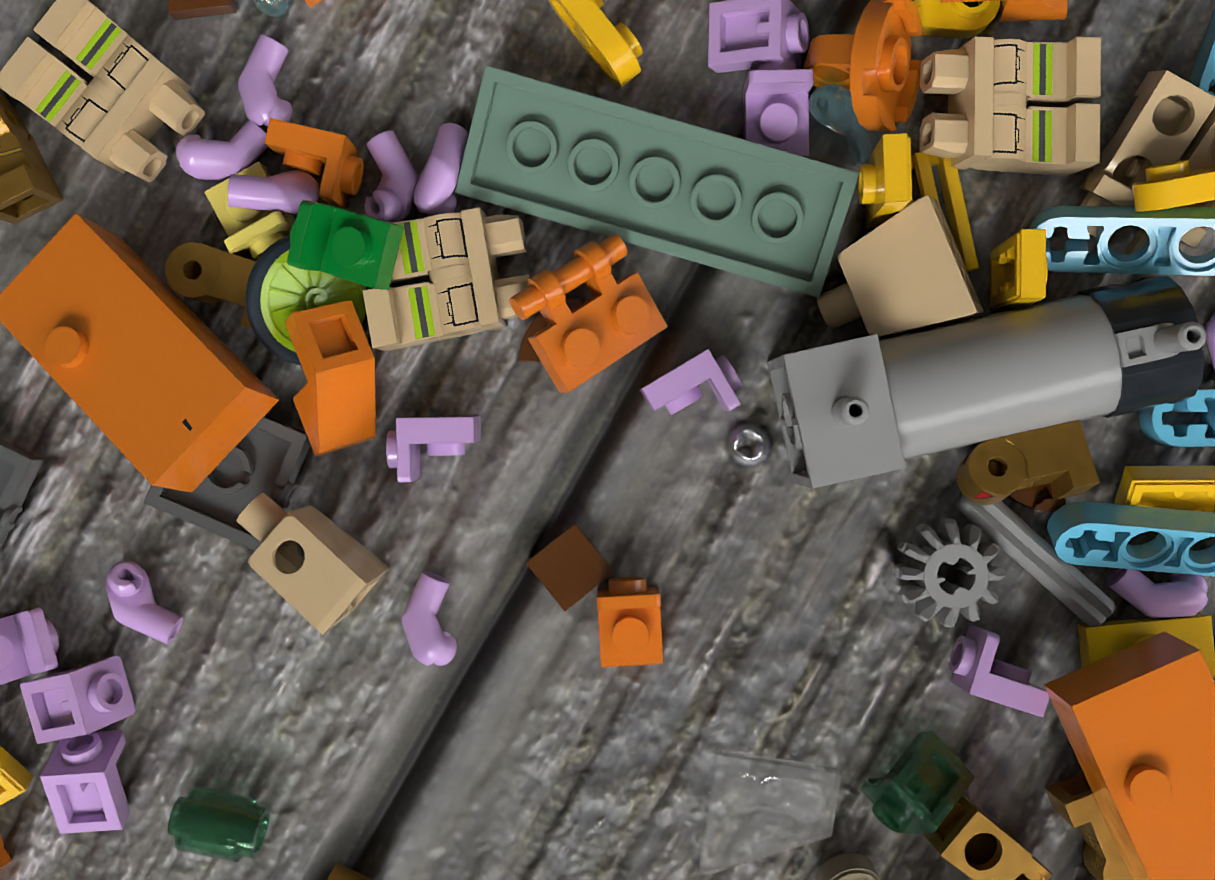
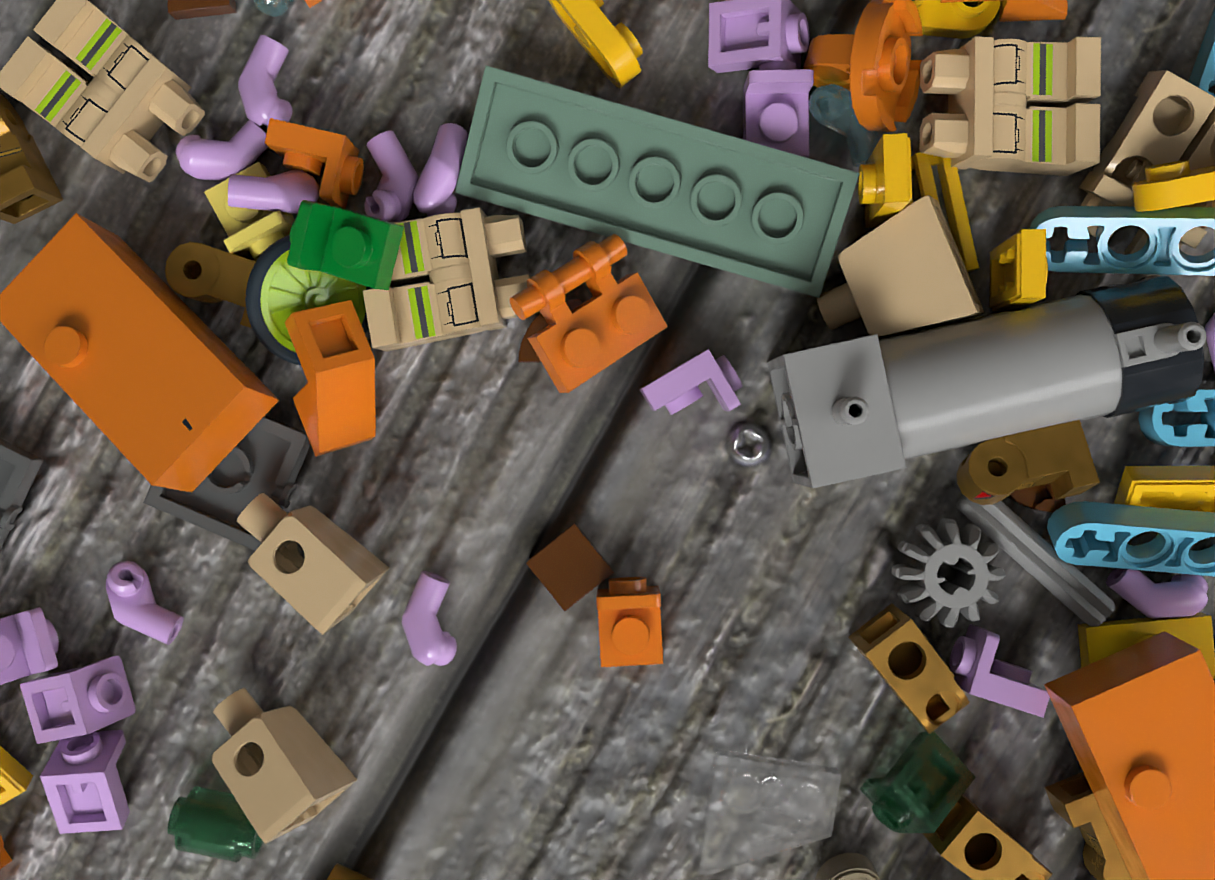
lavender bracket [386,416,481,482] -> none
none -> tan torso [212,688,357,844]
none -> pearl gold leg [848,603,970,734]

